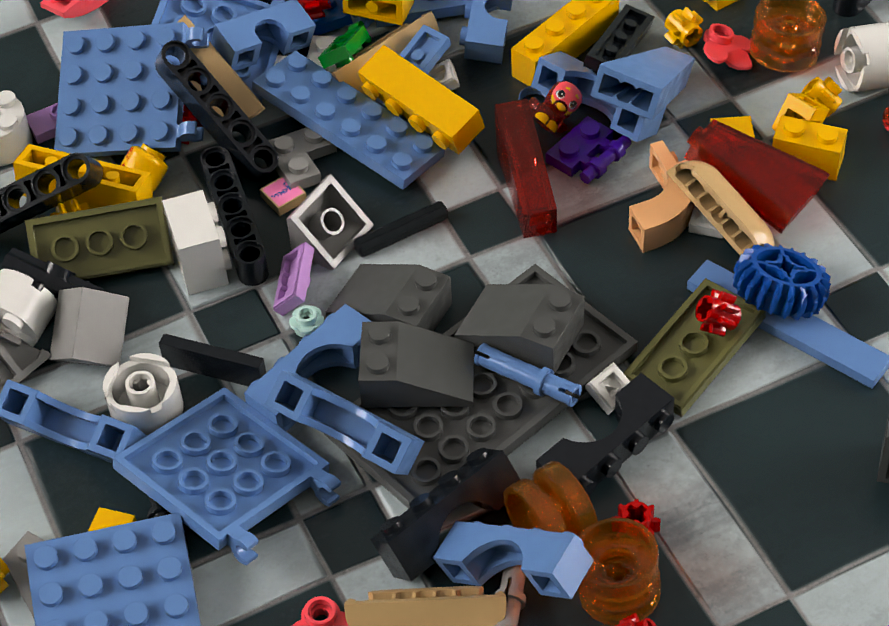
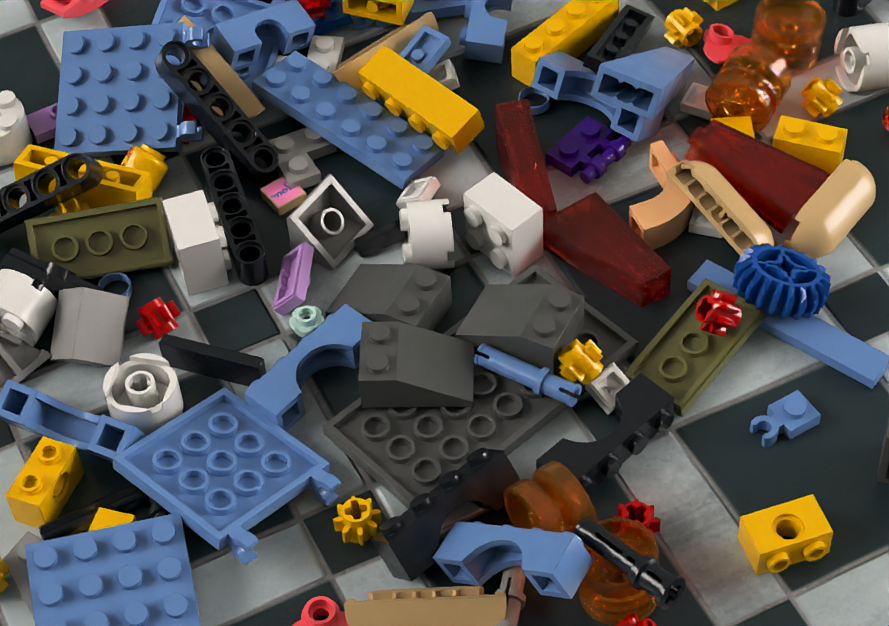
medium blue arch [265,370,425,475] -> none
green plate [318,21,372,69] -> none
animal [529,80,582,134] -> none
yellow panel [772,93,830,131] -> none
none -> yellow brick [5,436,85,528]
none -> black axle [39,484,149,541]
none -> medium blue axle [97,272,133,298]
none -> red gear [135,296,181,340]
none -> yellow gear [333,496,382,546]
none -> white tile [396,176,441,209]
none -> white brick [399,198,455,270]
none -> white brick [463,172,543,277]
none -> clear red slope [543,192,671,307]
none -> yellow gear [558,339,603,385]
none -> black pin [574,516,686,610]
none -> white tile [680,82,723,120]
none -> clear orange wheel [705,44,792,133]
none -> yellow brick [738,494,833,575]
none -> medium blue plate [750,390,821,447]
none -> tan brick [782,159,876,258]

